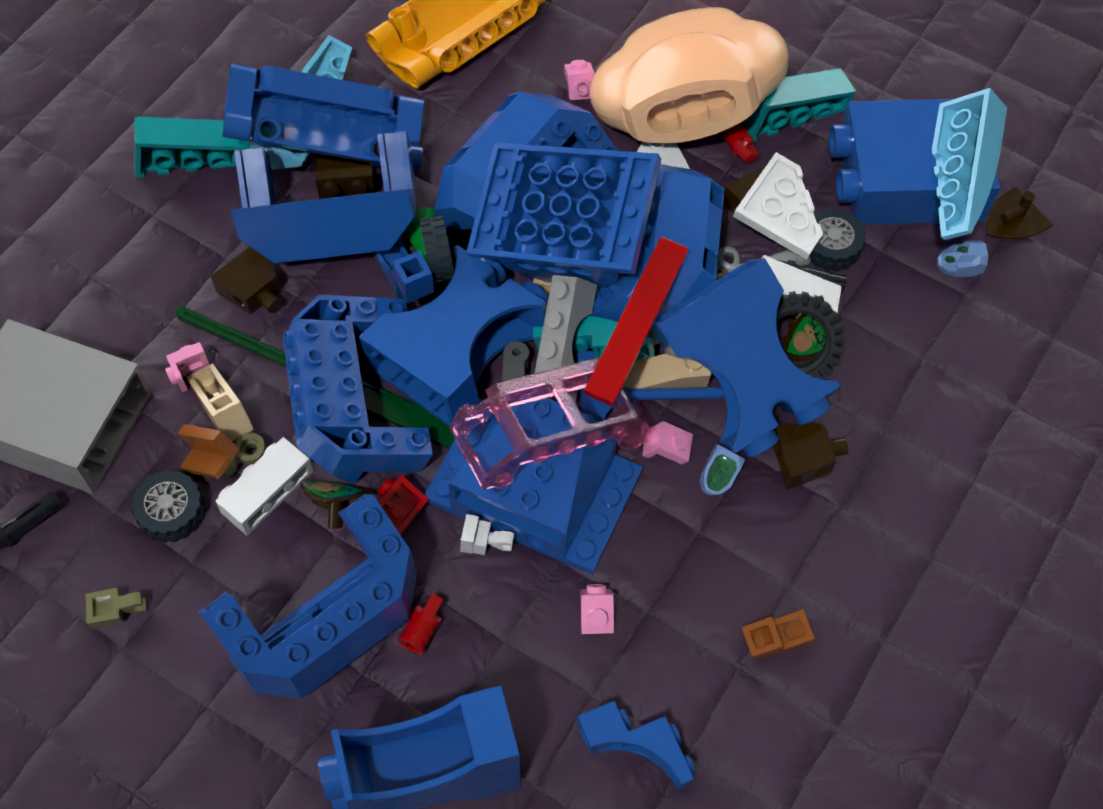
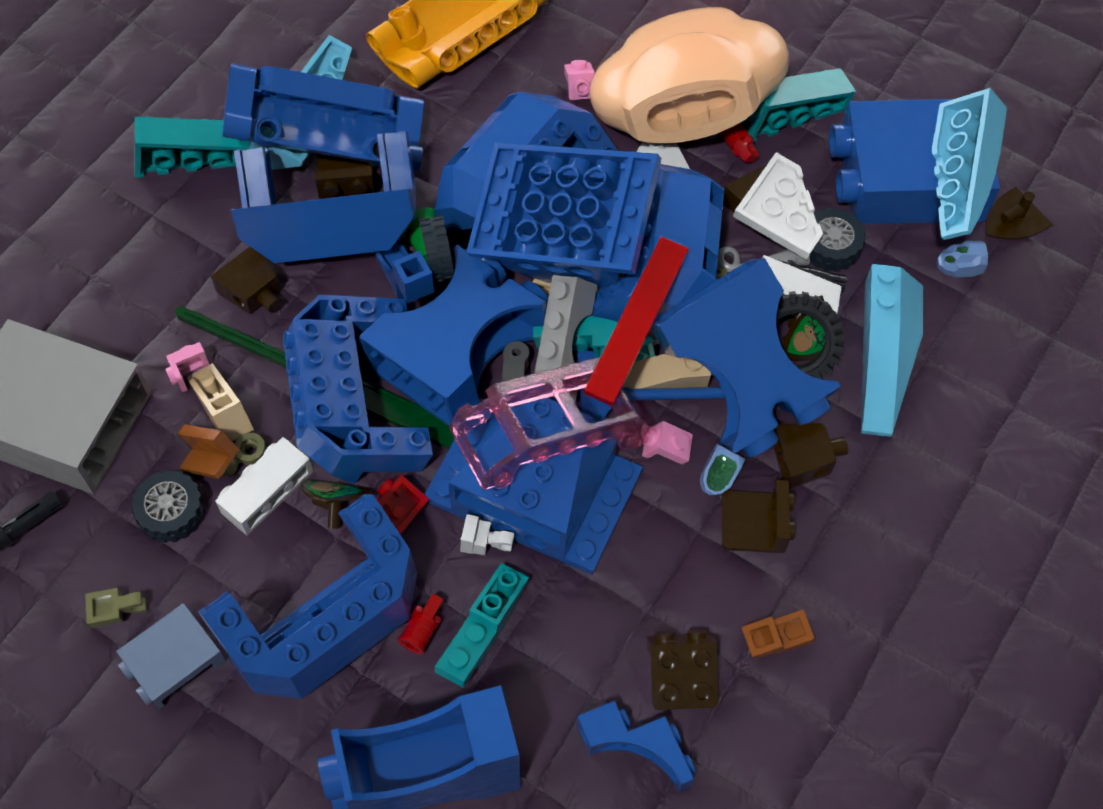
bright pink bracket [580,584,614,634] -> none
none -> sand blue panel [116,603,226,710]
none -> teal slope [435,563,529,688]
none -> dark brown bracket [647,629,718,710]
none -> dark brown bracket [722,480,795,553]
none -> medium azure wedge [861,264,923,437]

